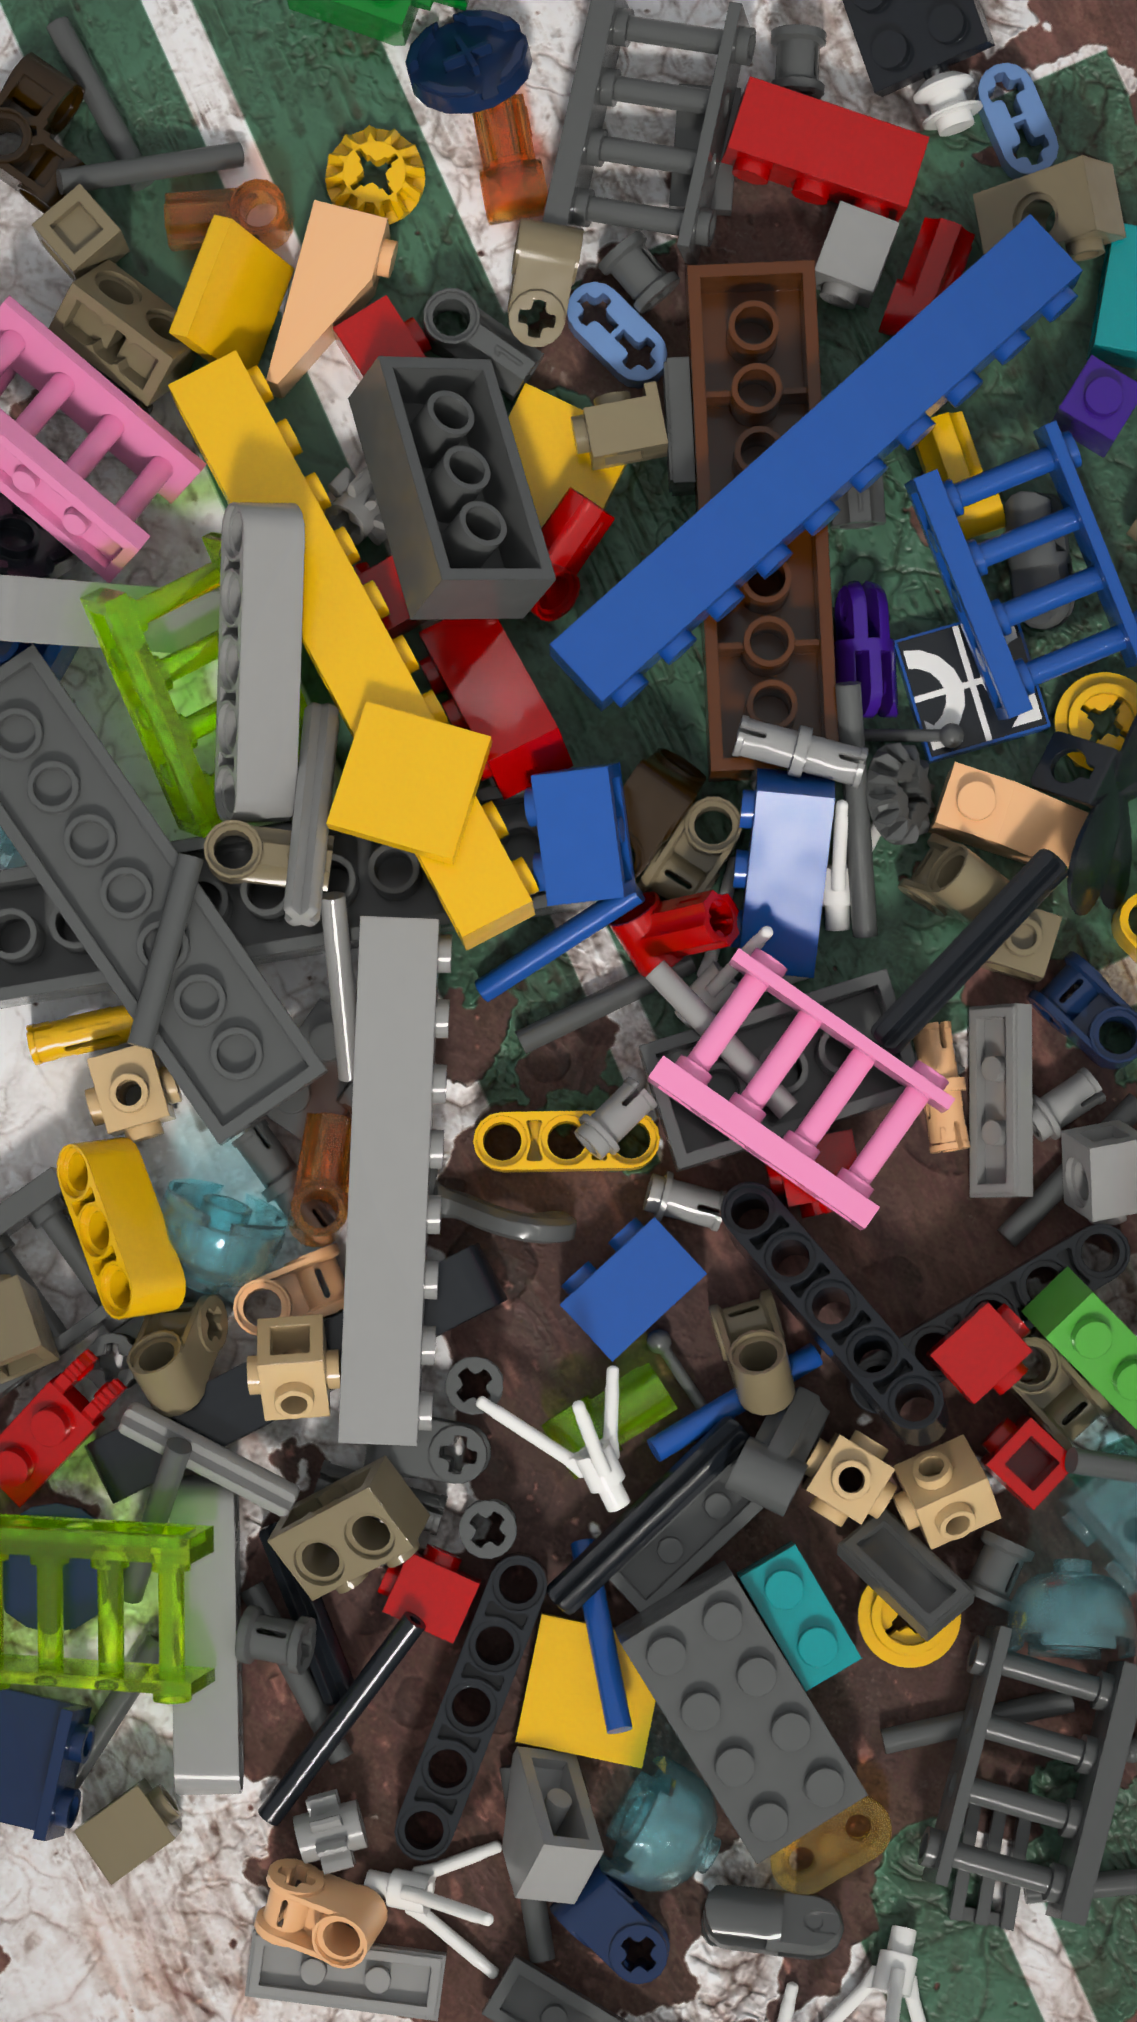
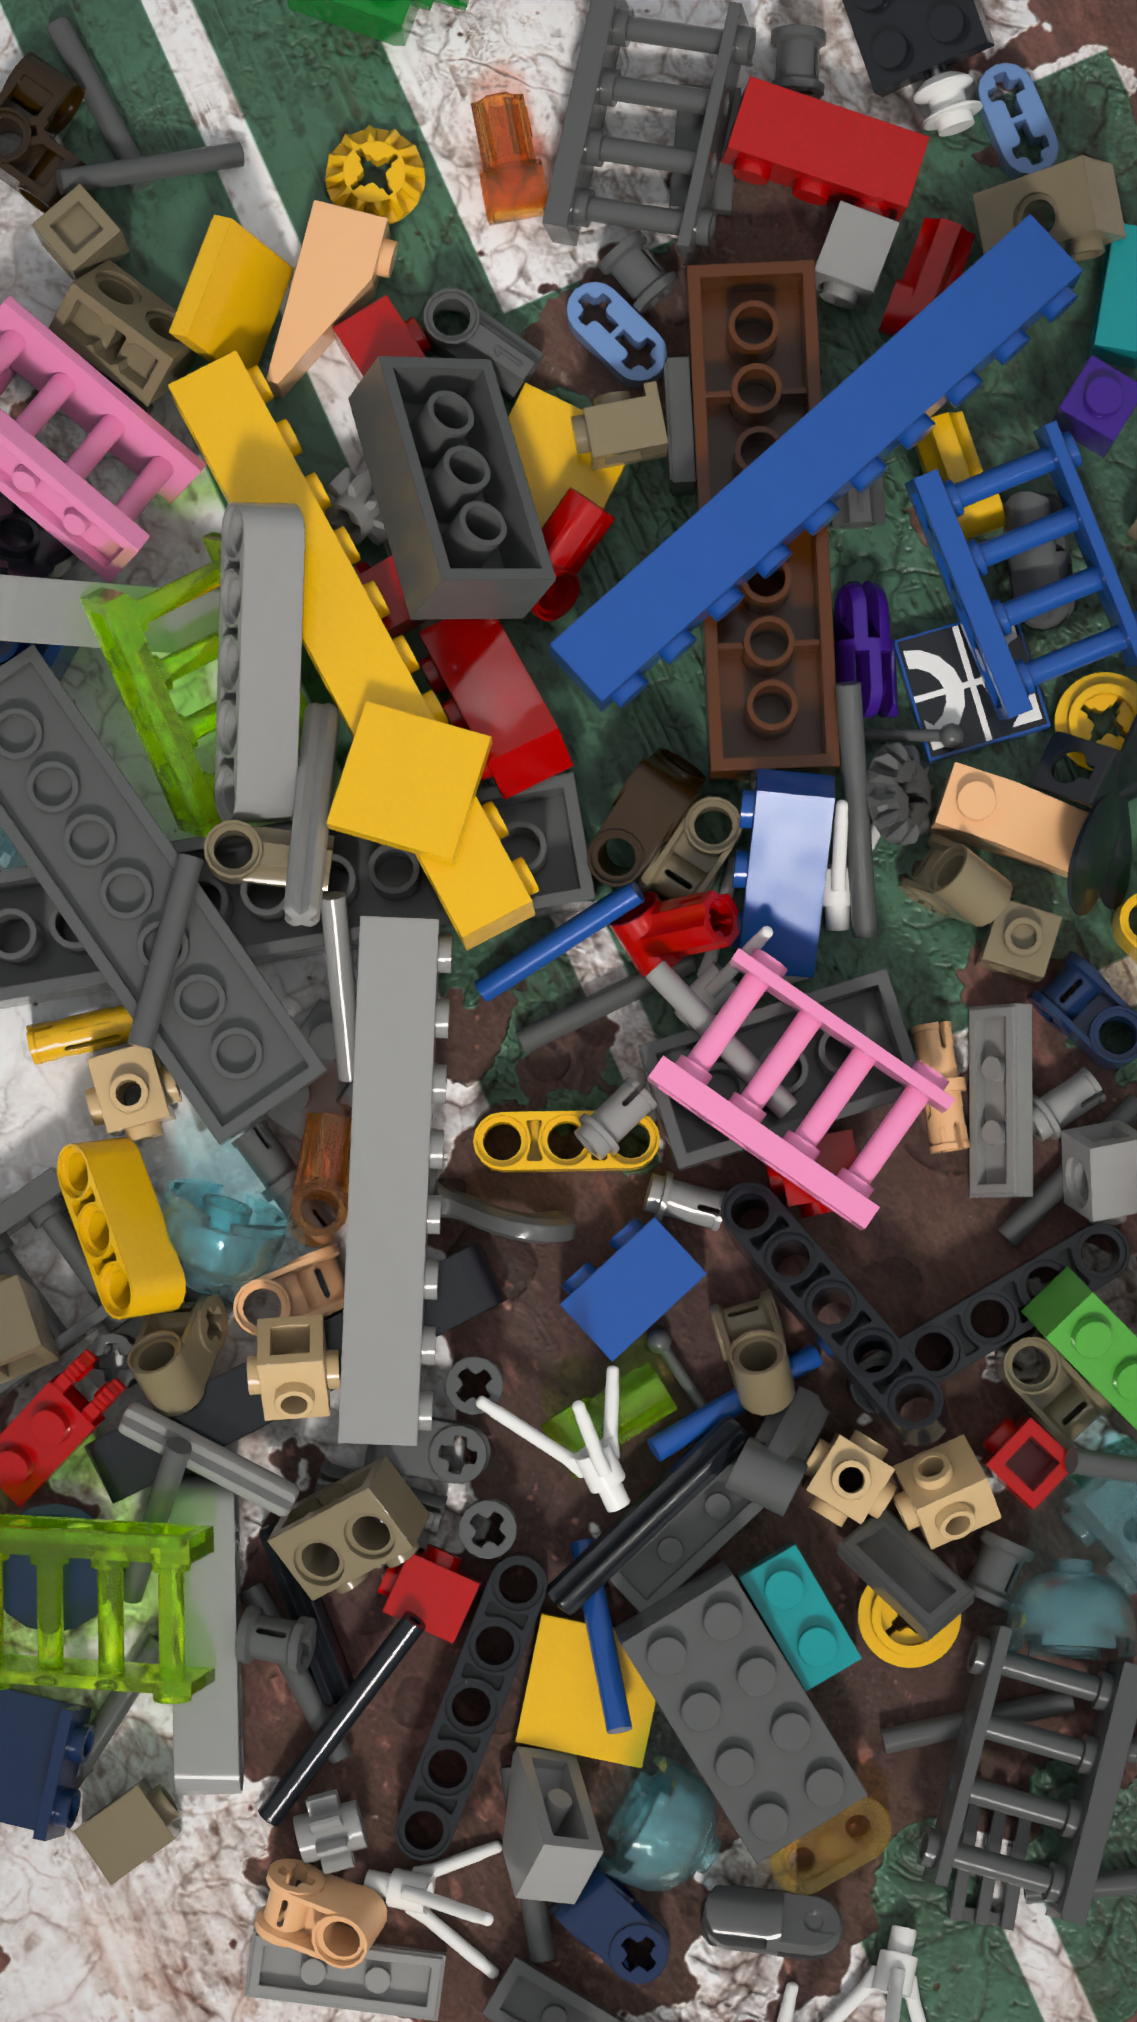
clear orange piece [164,179,294,251] -> none
dark blue tile [405,10,533,114] -> none
dark tan piece [508,218,584,347] -> none
blue brick [524,762,636,906] -> none
light grey pin [732,715,868,789] -> none
black axle [870,849,1069,1054] -> none
red brick [926,1302,1033,1404] -> none

